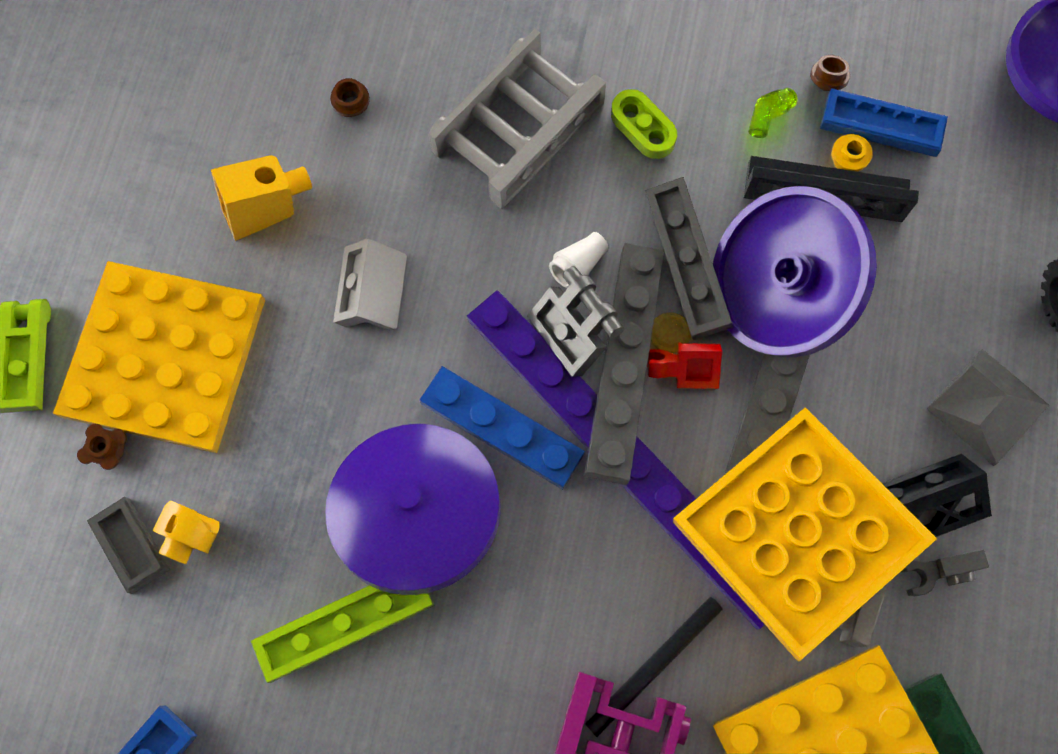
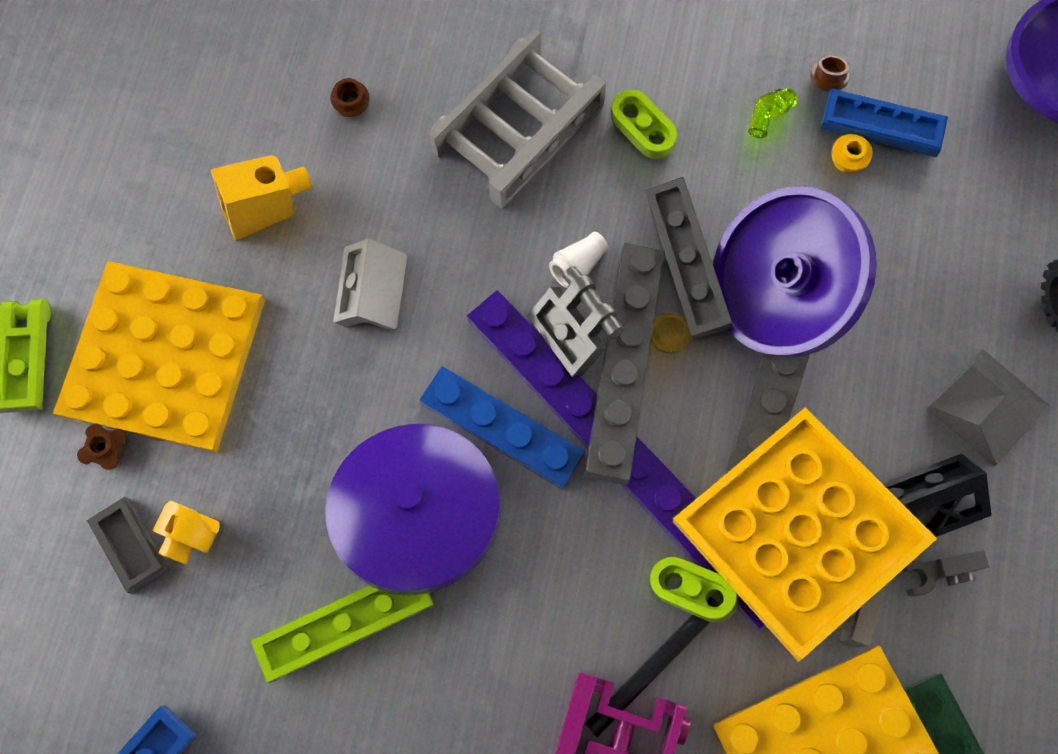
red plate [647,343,722,389] -> none
black fence [744,156,919,222] -> none
none -> lime plate [650,557,738,623]

